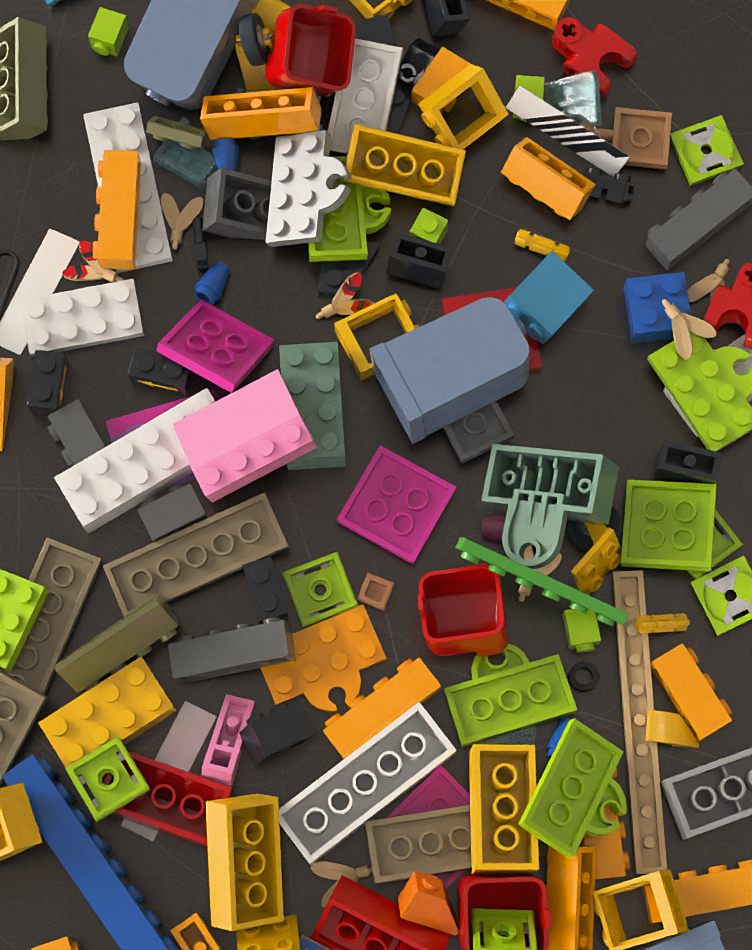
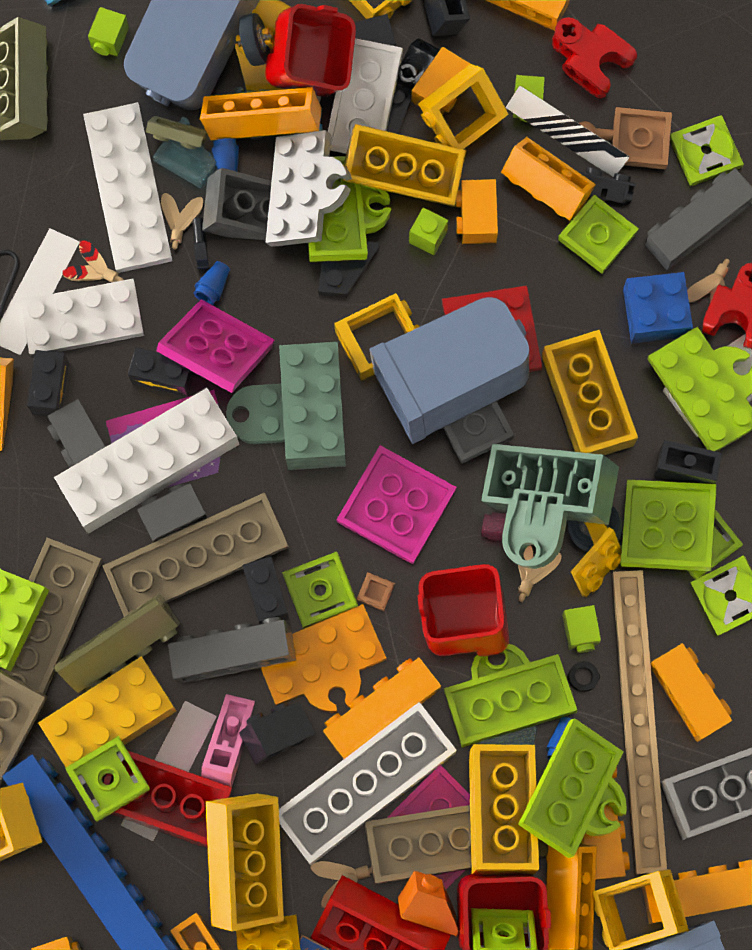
light orange brick [93,150,141,269] -> none
bright pink slope [173,369,318,503] -> none
piece [316,272,375,319] -> none
black brick [386,232,452,289] -> none
bright green plate [455,537,628,626] -> none
dark azure brick [504,251,594,345] -> none
yellow axle [515,229,570,262] -> none
clear light blue wing [544,70,602,126] -> none
yellow axle [635,613,690,634] -> none
yellow slope [646,710,699,749] -> none
tan piece [662,299,716,360] -> none
none -> light orange brick [456,179,498,244]
none -> yellow brick [542,330,638,455]
none -> lime plate [558,195,639,274]

